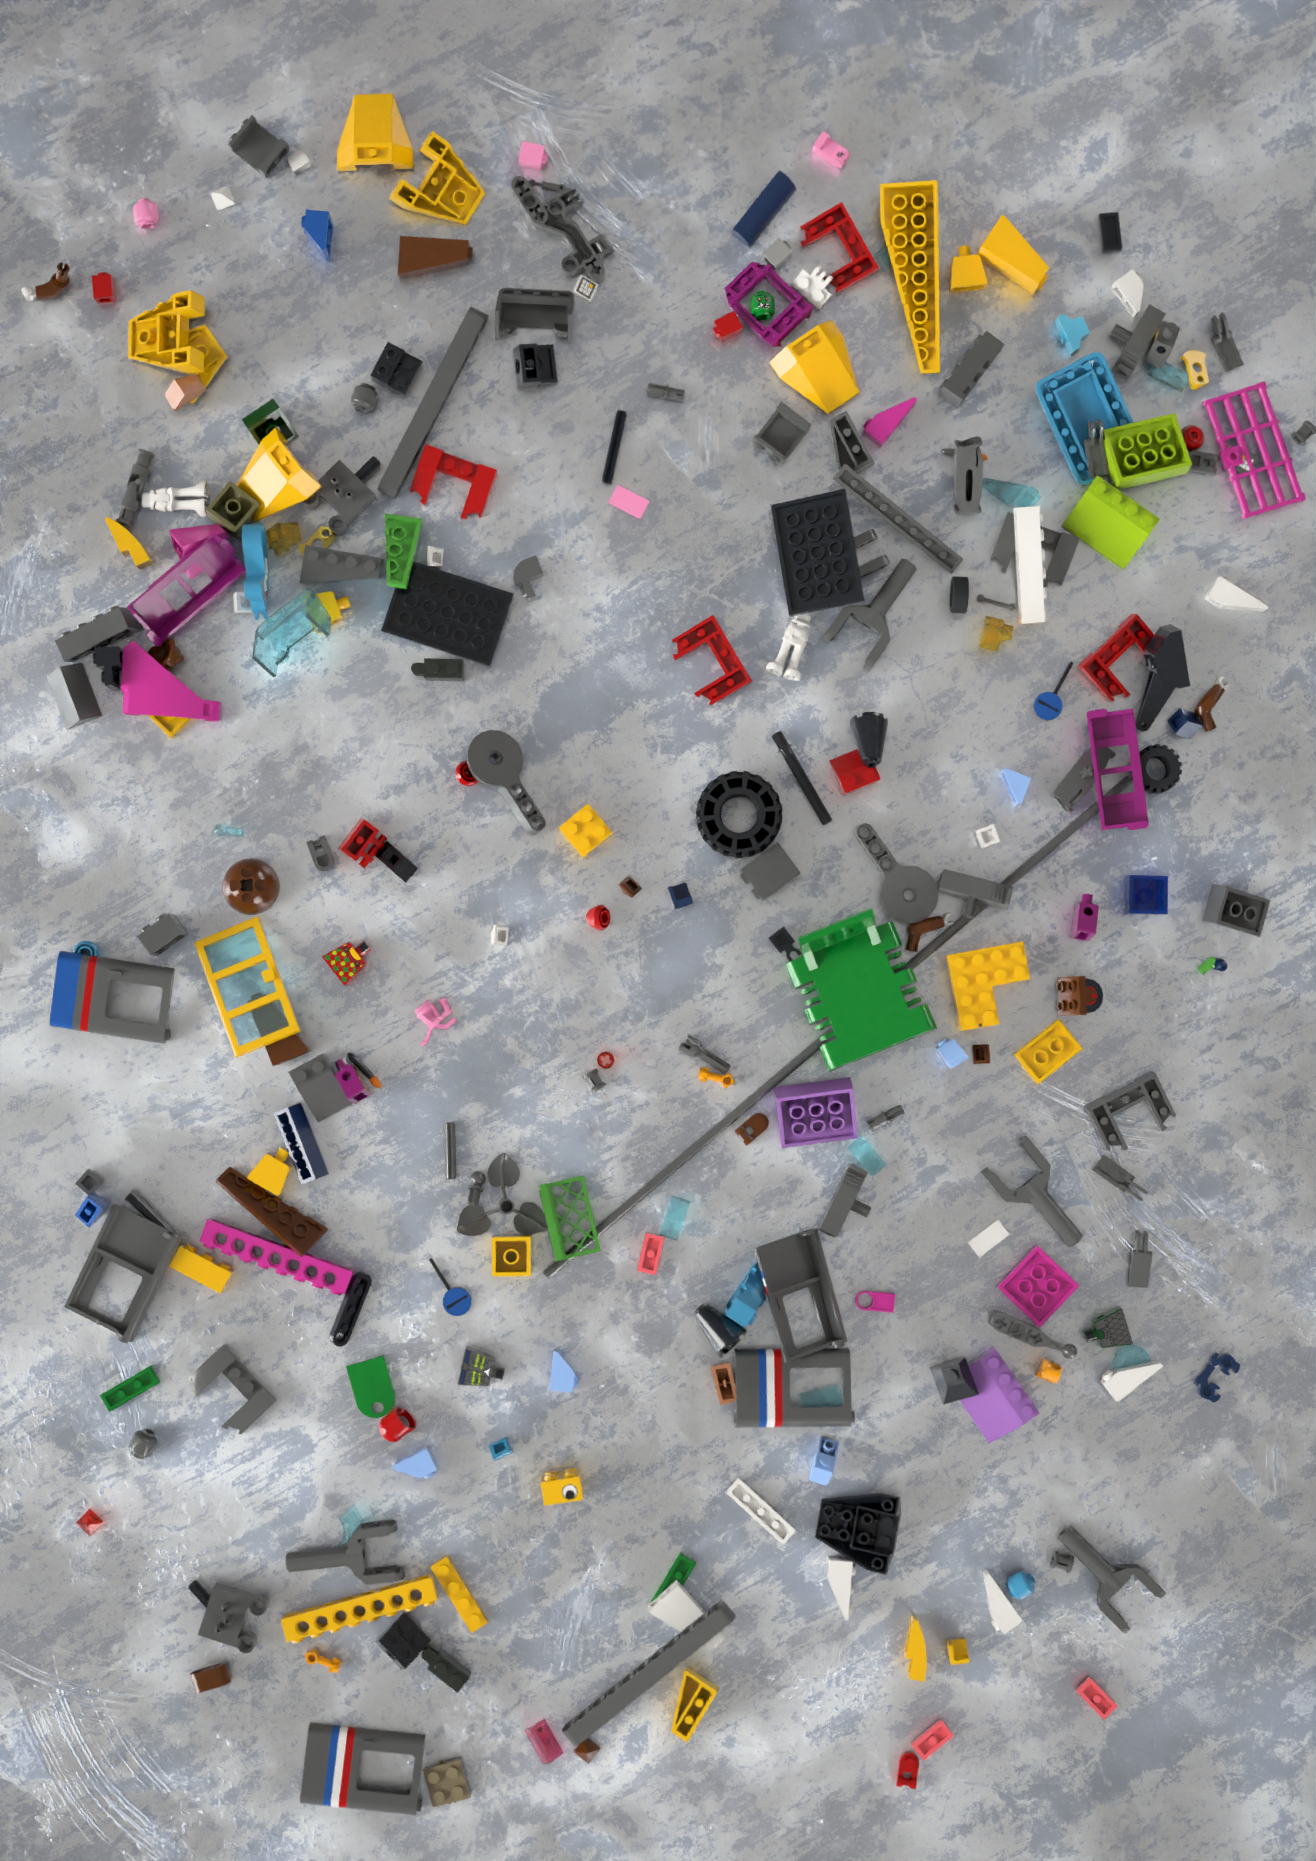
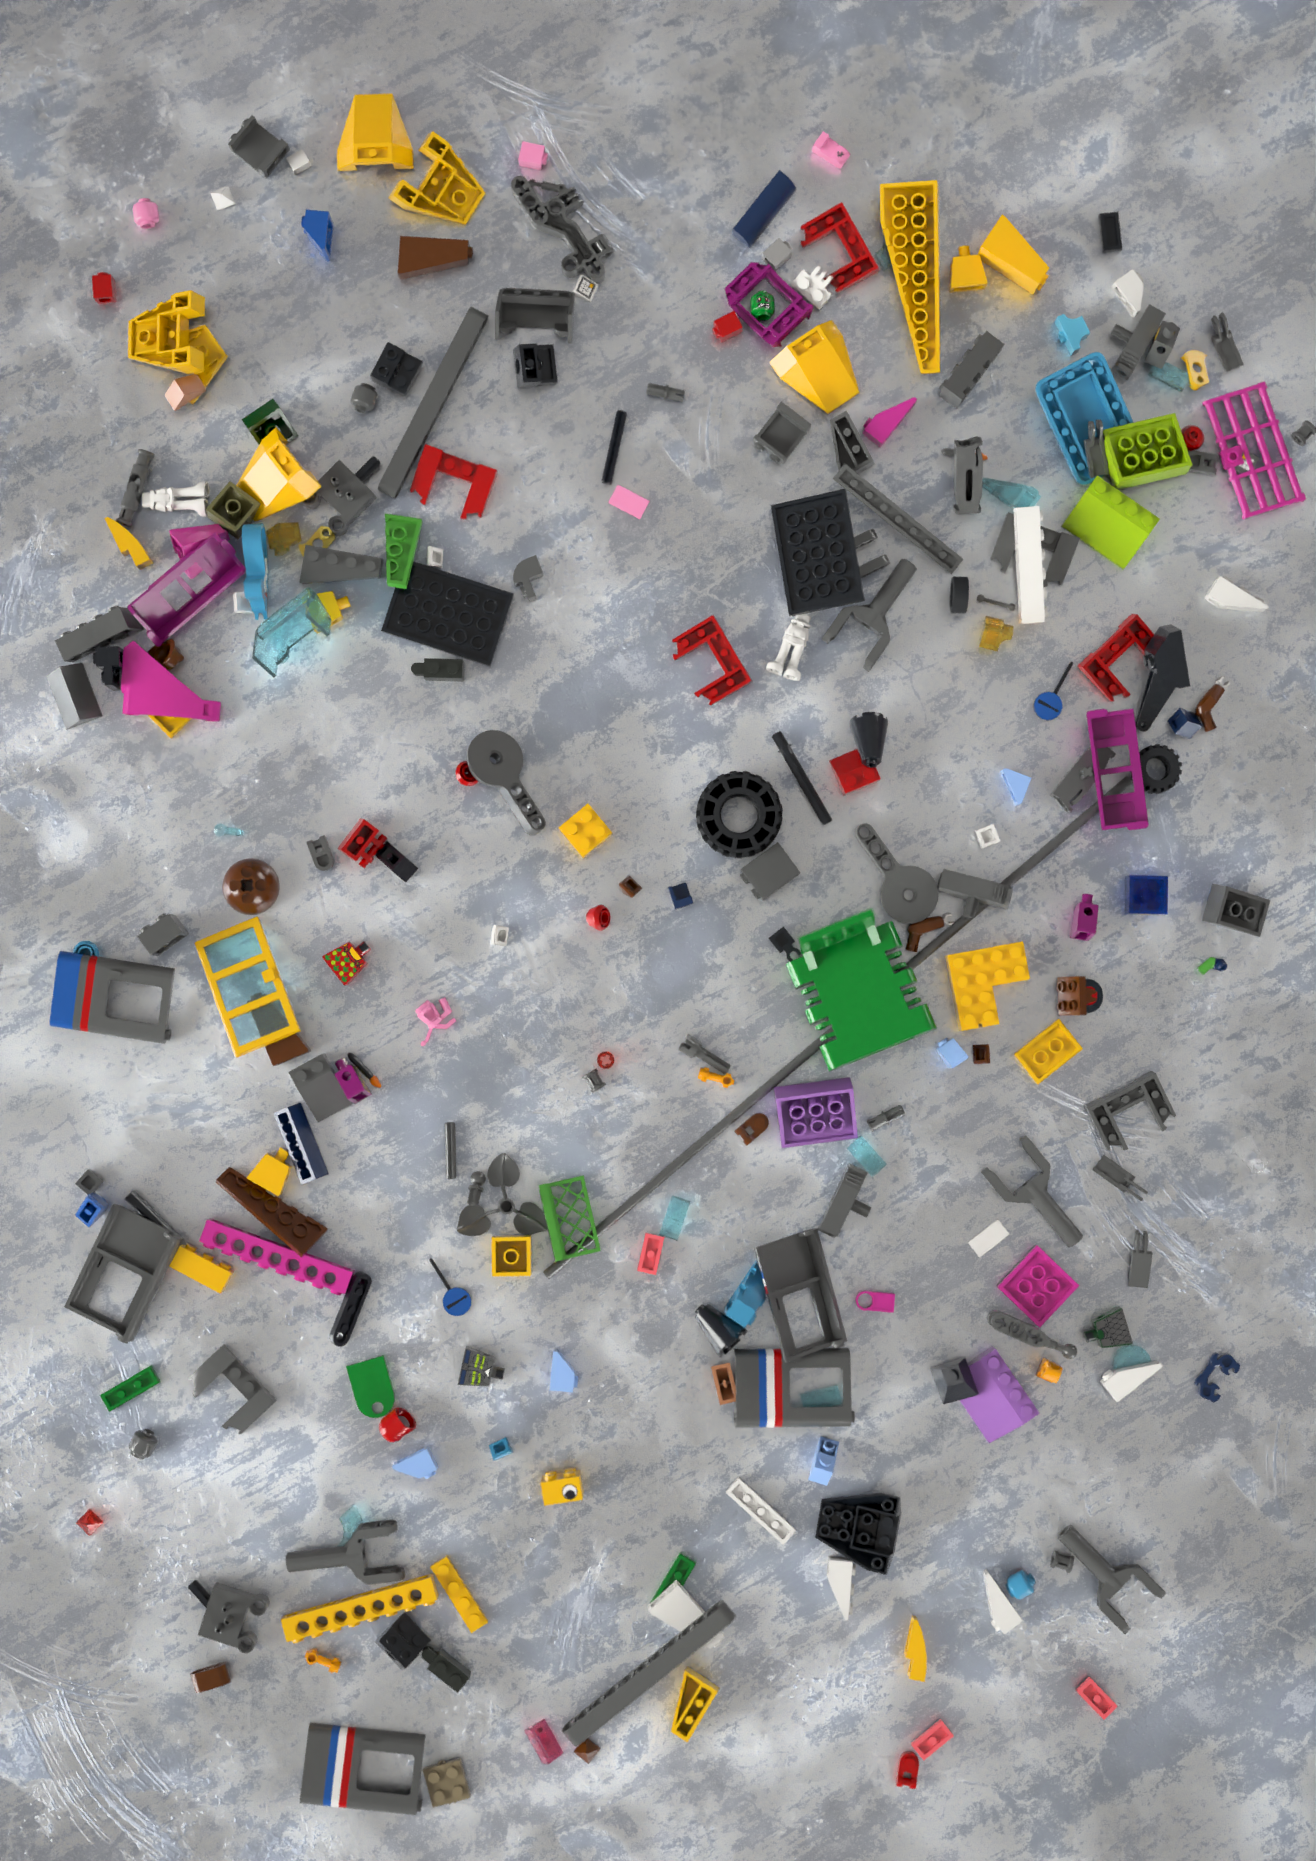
reddish brown arm [22,262,70,301] -> none
yellow panel [946,1637,970,1665] -> none

